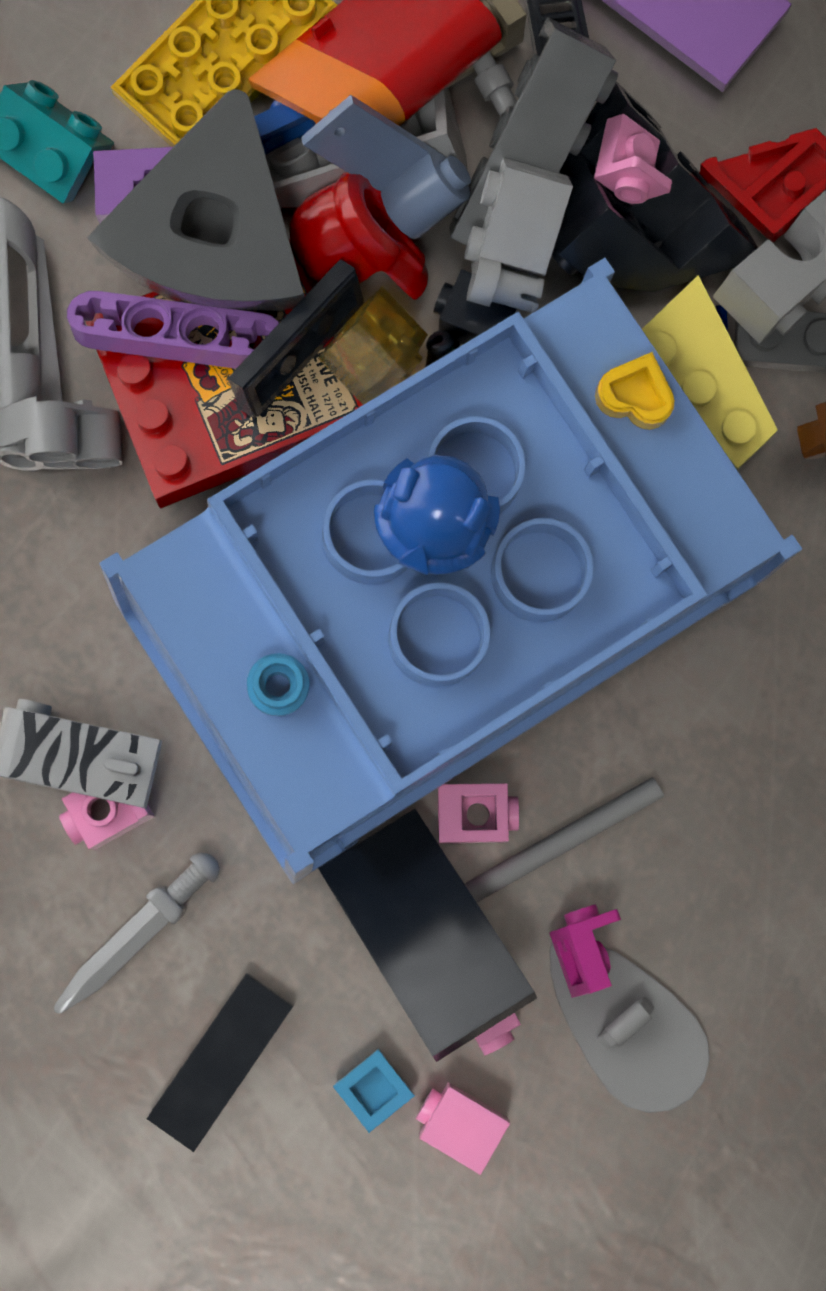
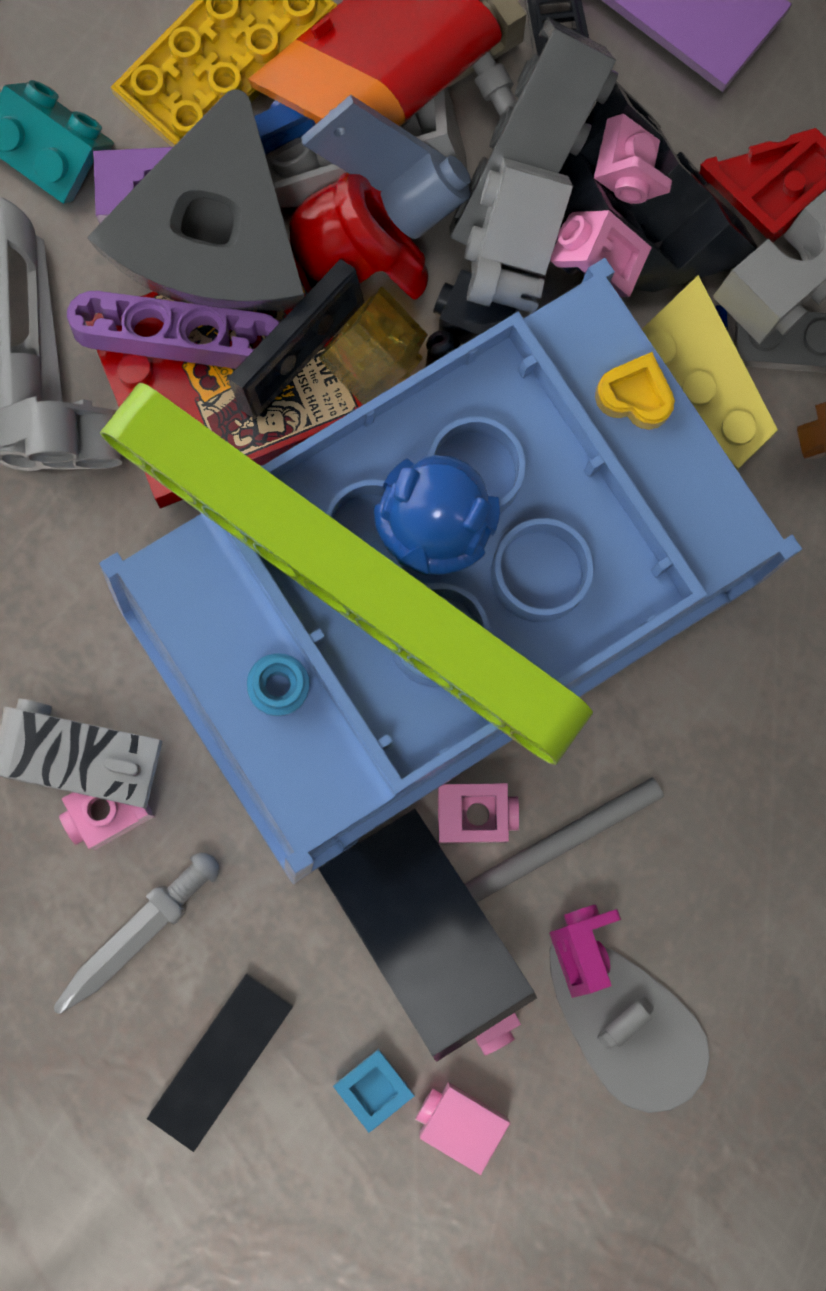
none -> lime beam [100,383,593,765]
none -> bright pink bracket [550,210,652,297]

